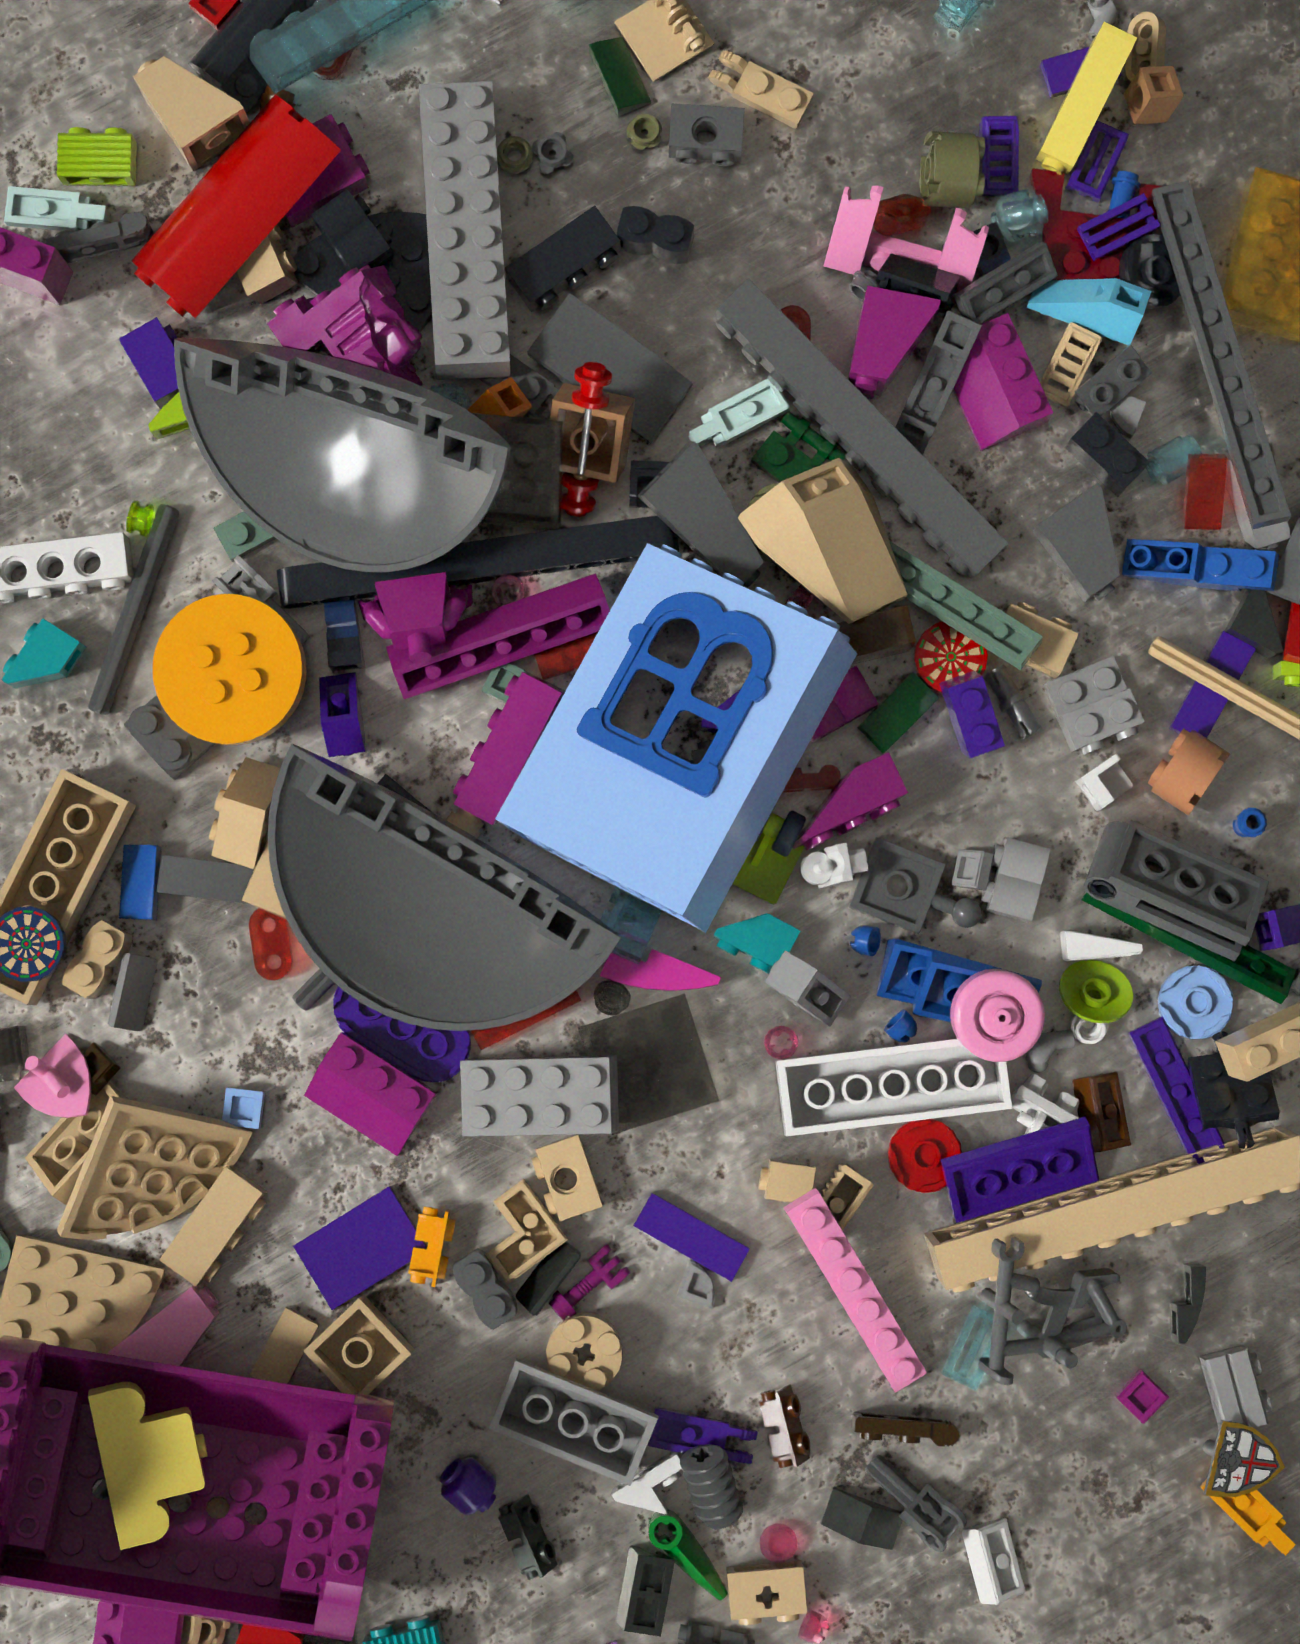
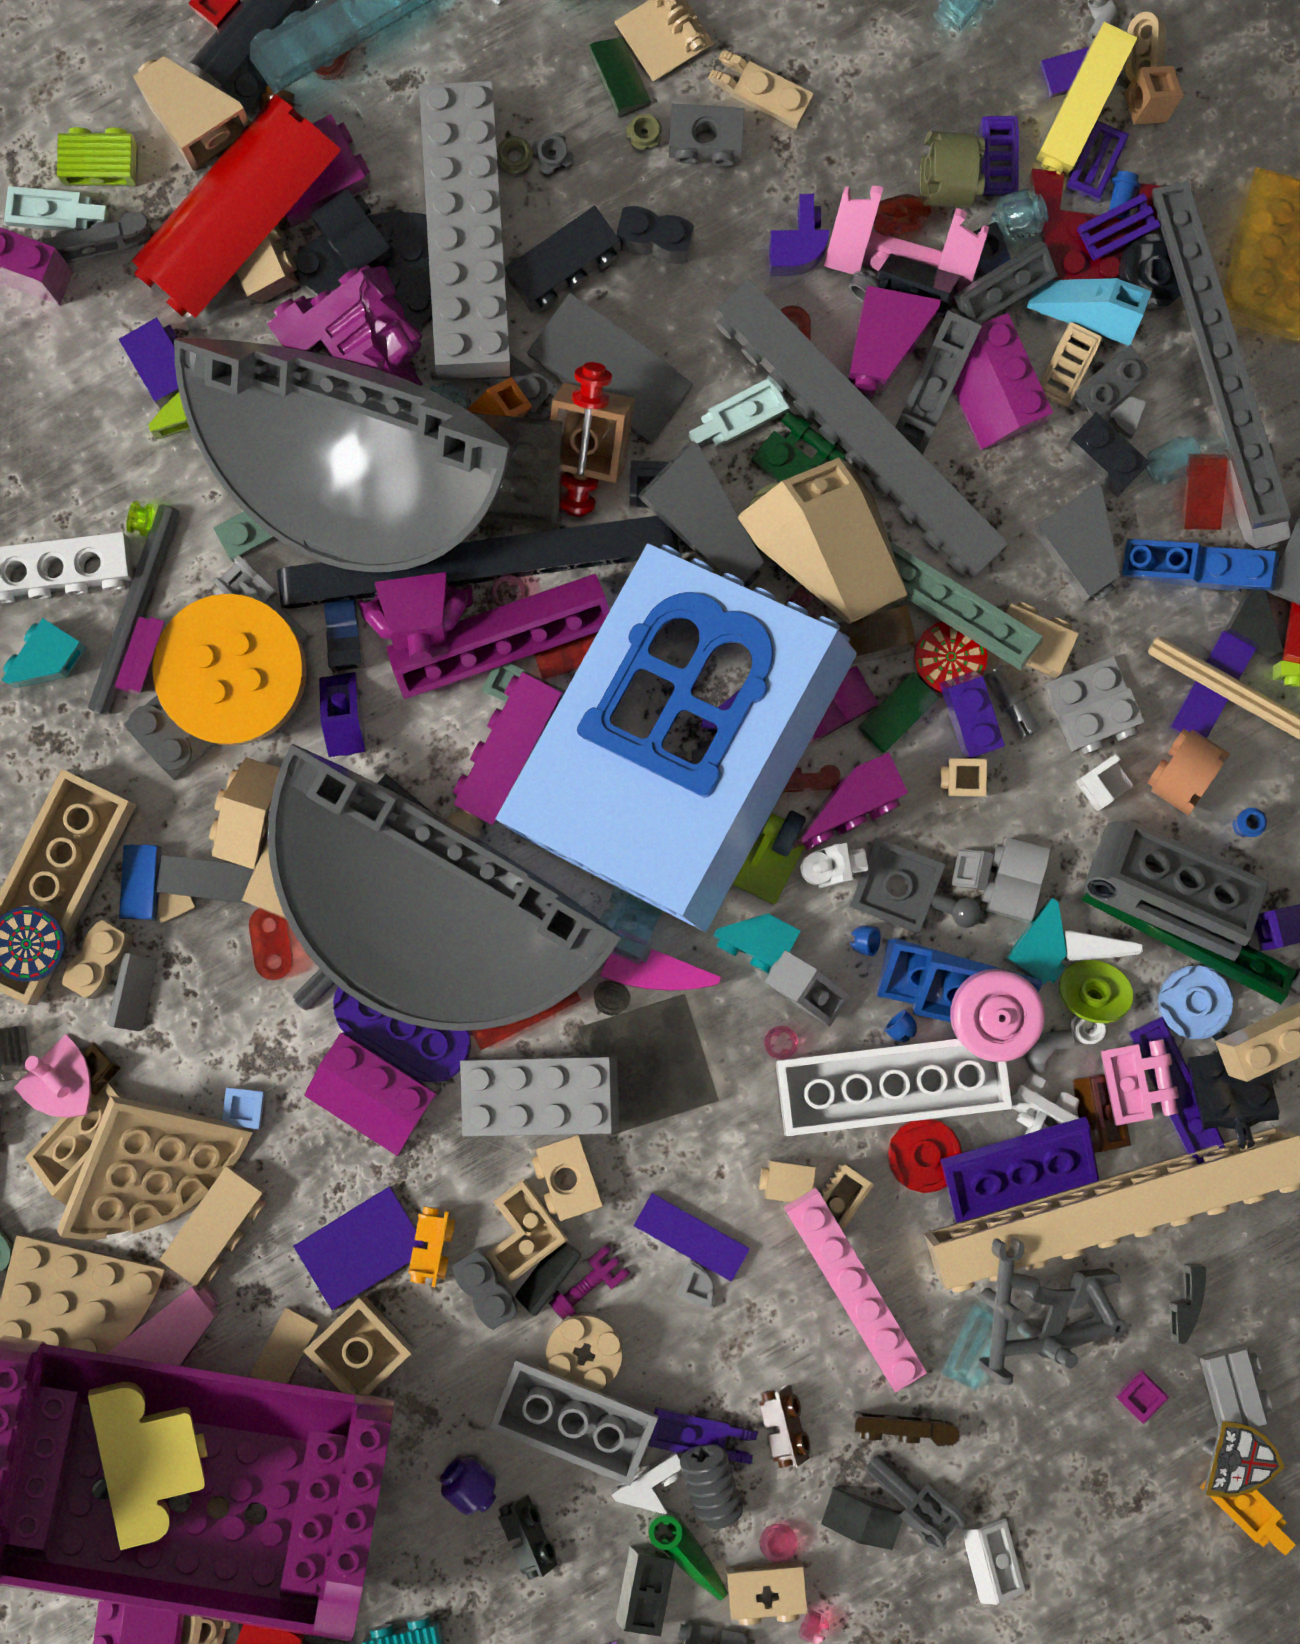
none -> magenta slope [115,616,165,694]
none -> tan tile [158,893,197,923]
none -> dark purple brick [769,194,829,276]
none -> tan brick [941,758,987,797]
none -> teal slope [1004,898,1067,985]
none -> bright pink plate [1100,1039,1179,1125]

